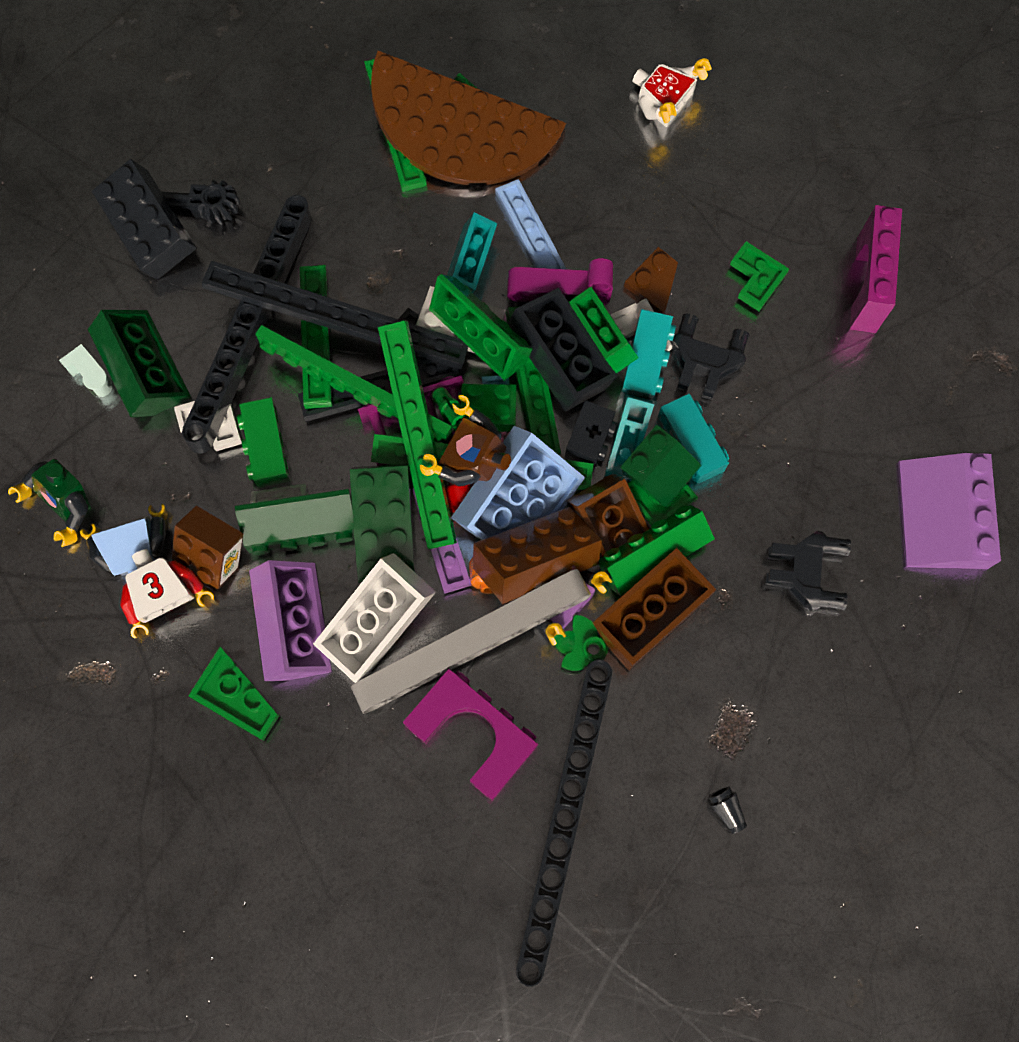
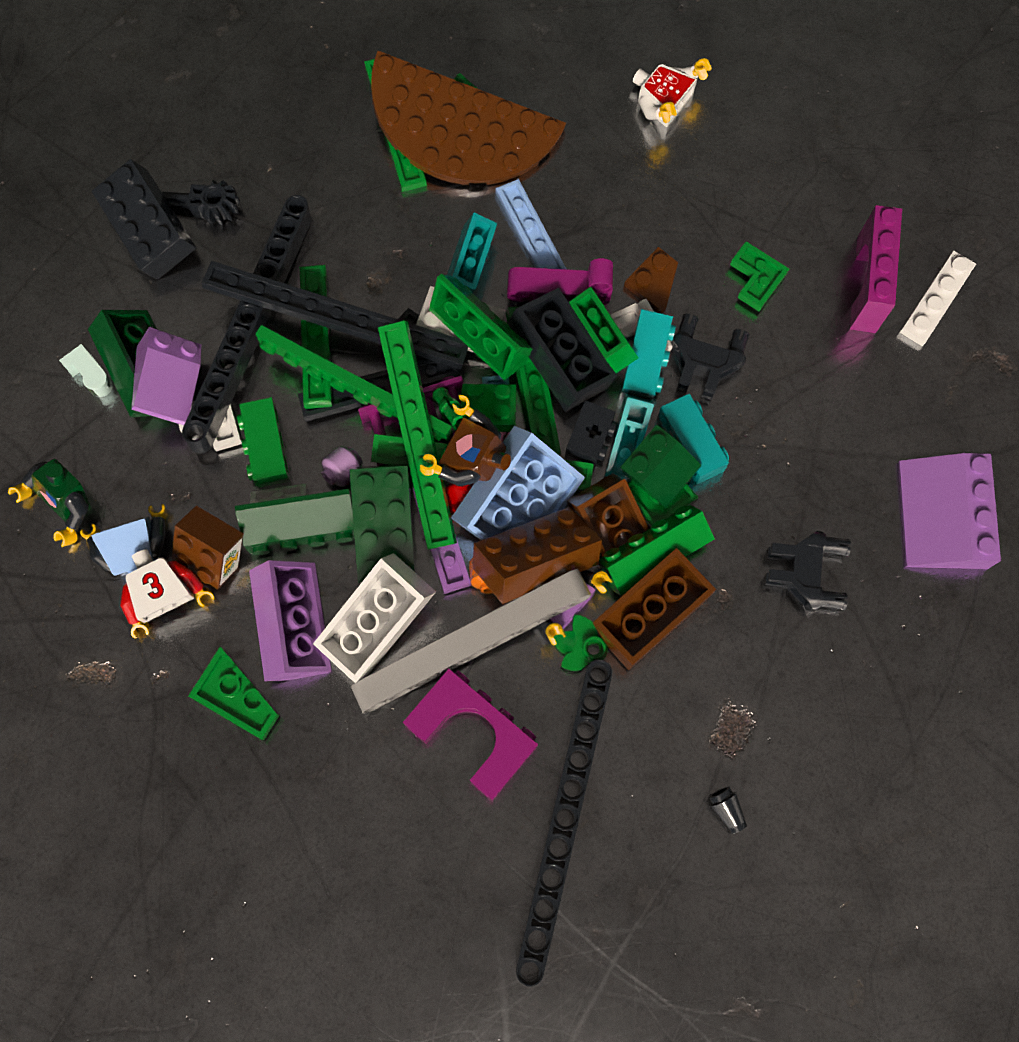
none -> medium lavender slope [132,327,201,425]
none -> lavender head [321,446,363,487]
none -> white plate [900,251,976,346]

